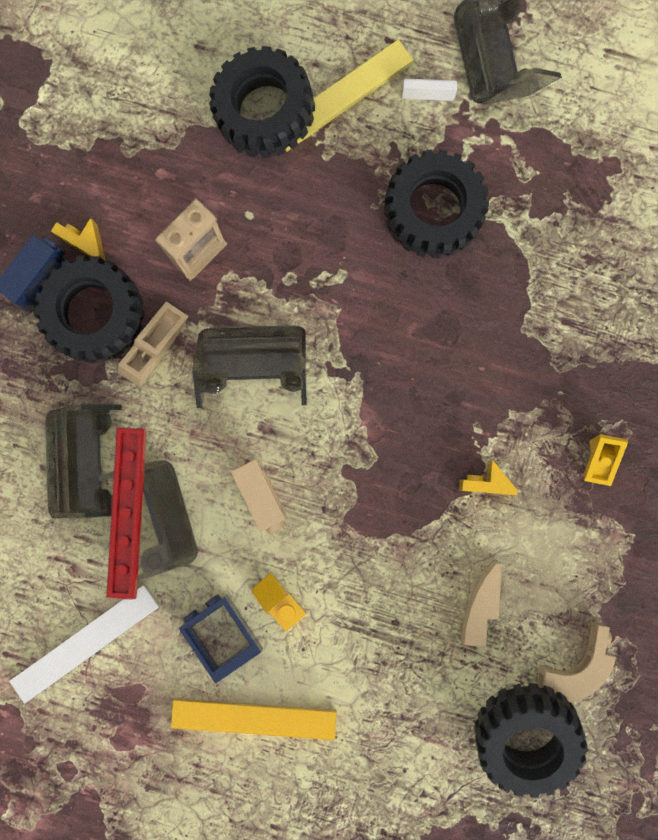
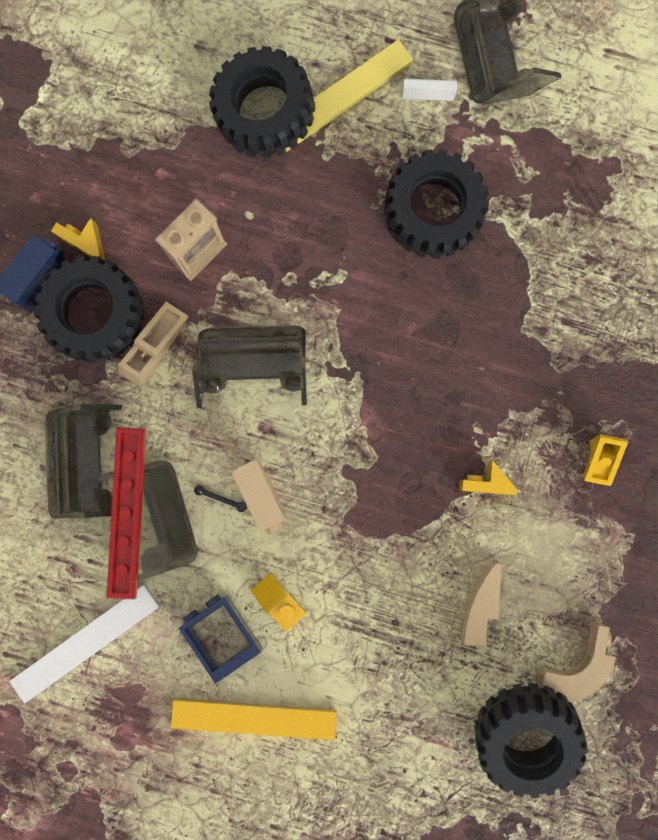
none -> black hinge [194,485,247,512]

